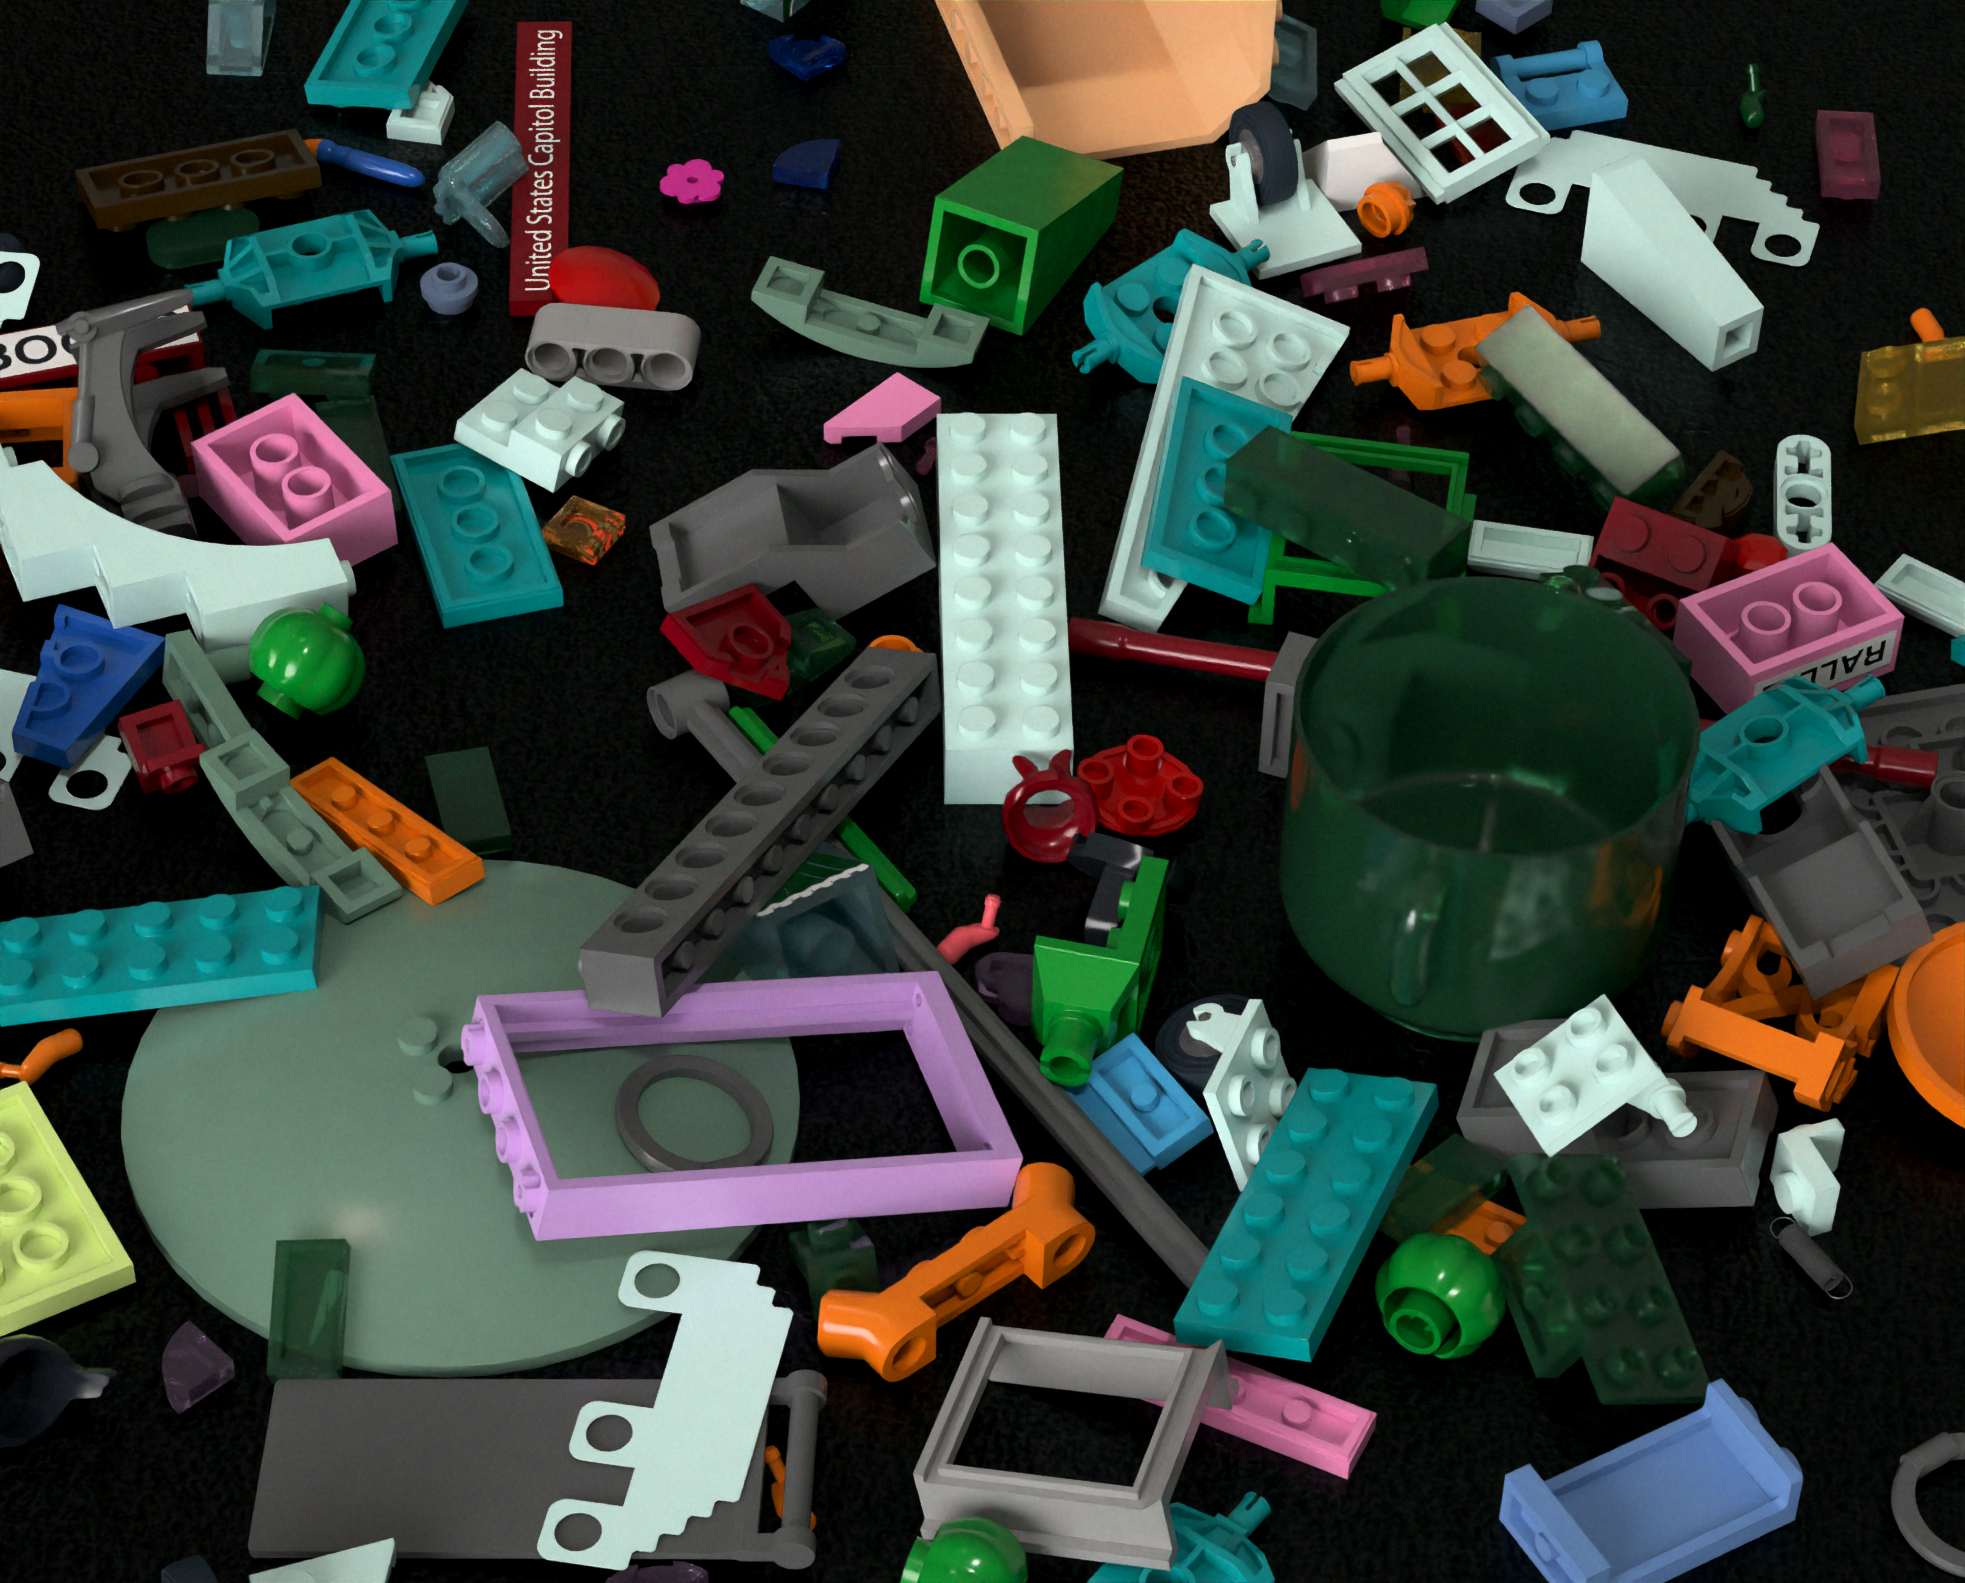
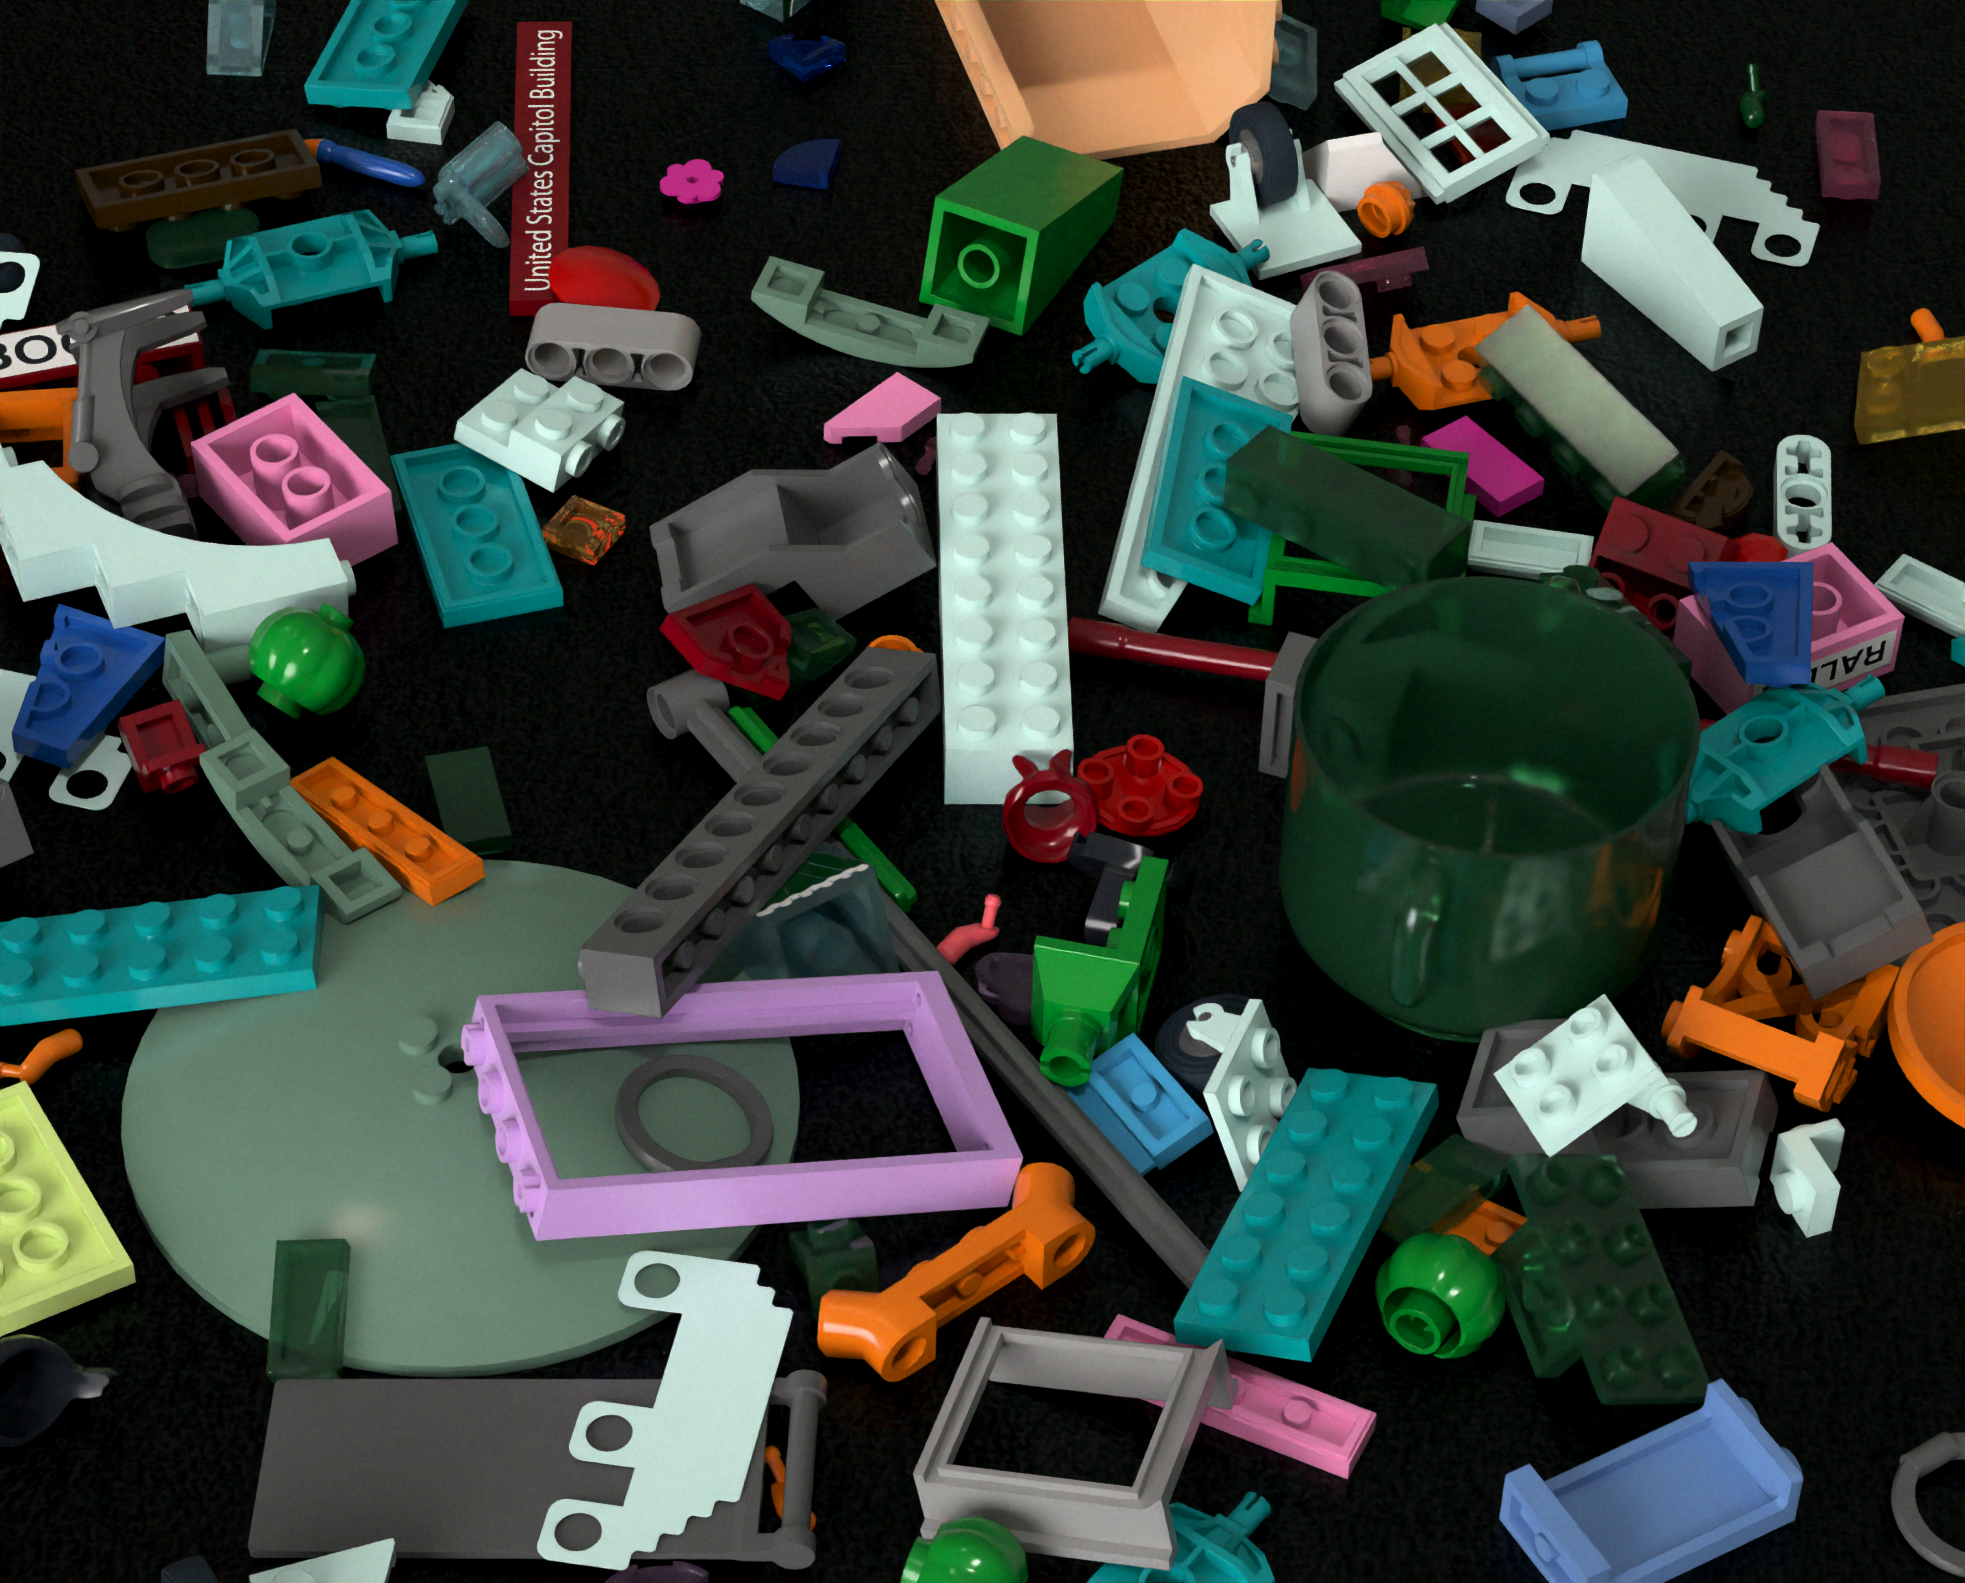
clear purple tile [162,1320,235,1414] -> none
sand blue plate [420,262,478,315] -> none
dark grey piece [1770,1217,1853,1299] -> none
none -> light grey beam [1290,271,1373,437]
none -> dark pink tile [1421,416,1545,518]
none -> blue wing [1688,562,1813,688]

